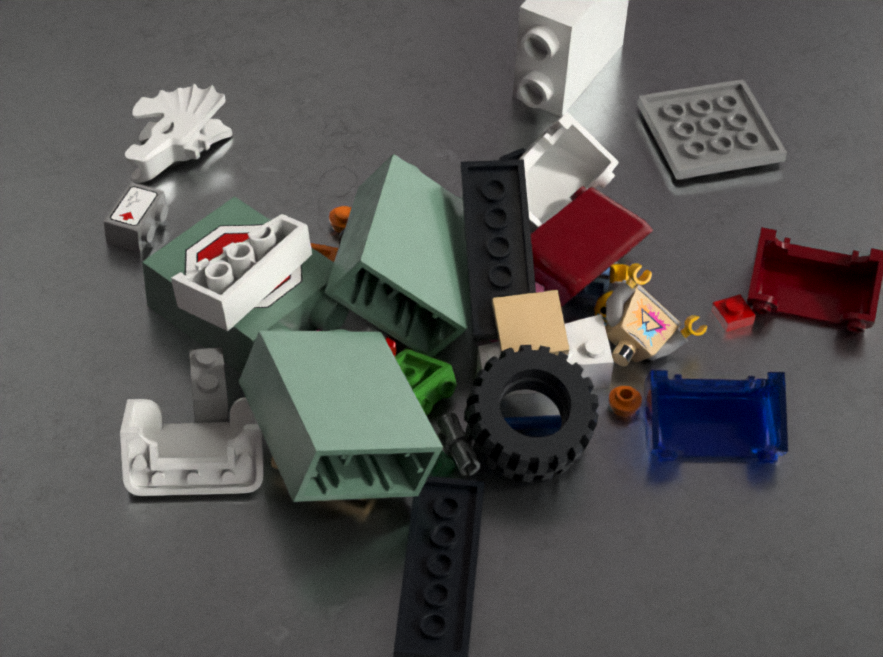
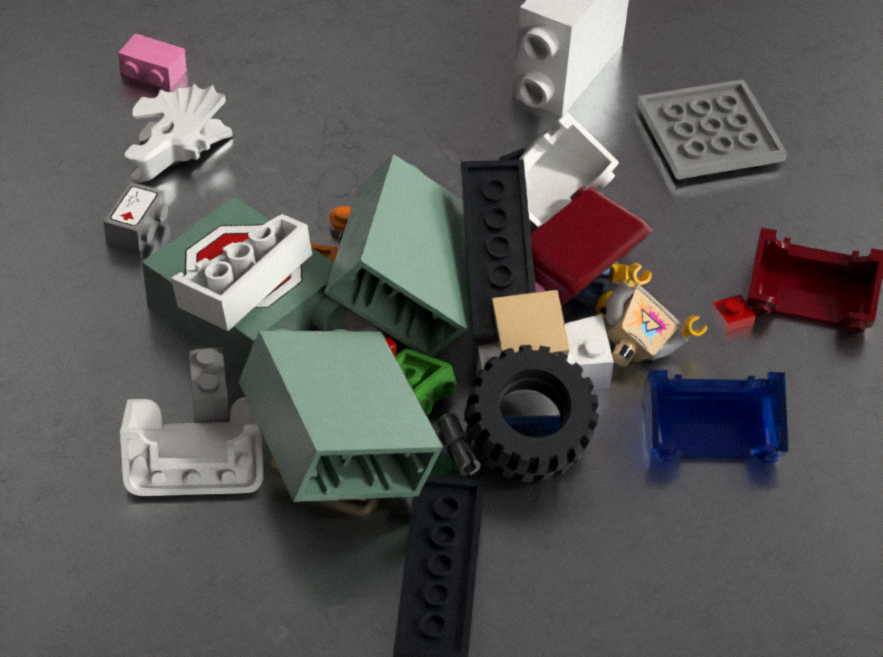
orange plate [609,386,642,417] -> none
none -> bright pink brick [118,33,187,90]

